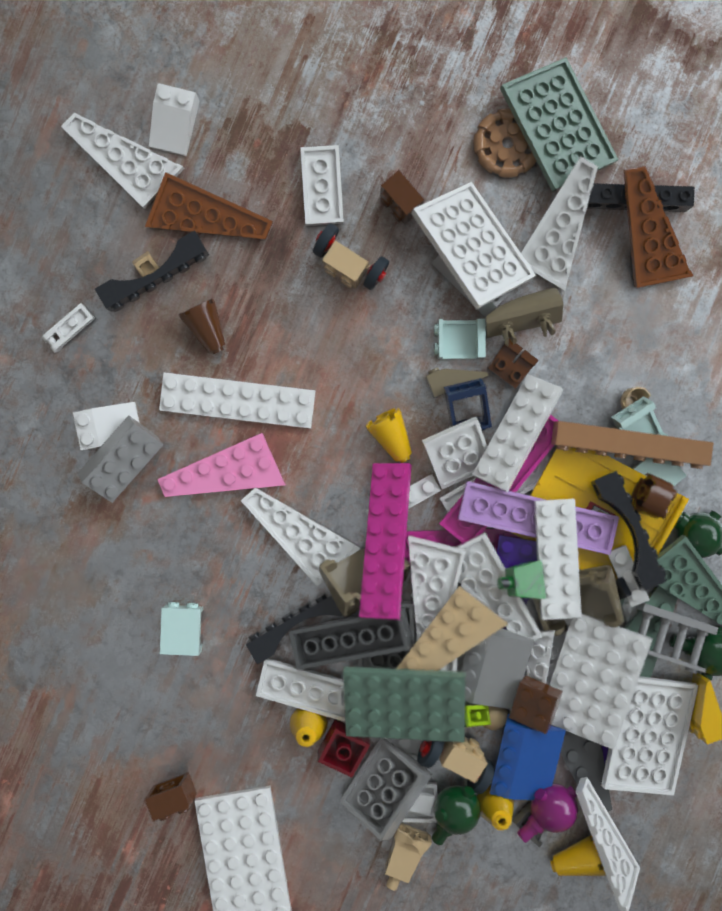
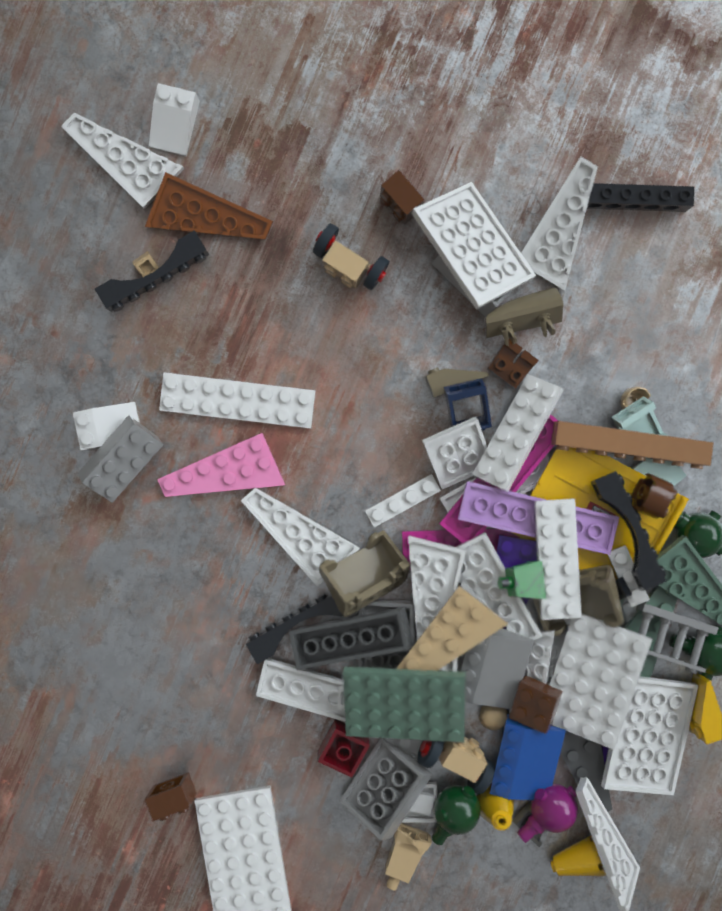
white plate [42,303,95,353] -> none
light aqua panel [160,602,203,656] -> none
reddish brown cone [179,298,225,354] -> none
yellow cone [290,708,327,747] -> none
white plate [301,145,344,226] -> none
dark pink plate [359,463,412,620] -> none
yellow cone [365,408,412,463] -> none
light aqua panel [434,319,486,359] -> none
lime slope [465,705,491,728] -> none
medium nougat plate [473,108,537,178] -> none
sand green plate [500,57,619,192] -> none
dark orange wing [623,166,693,288] -> none

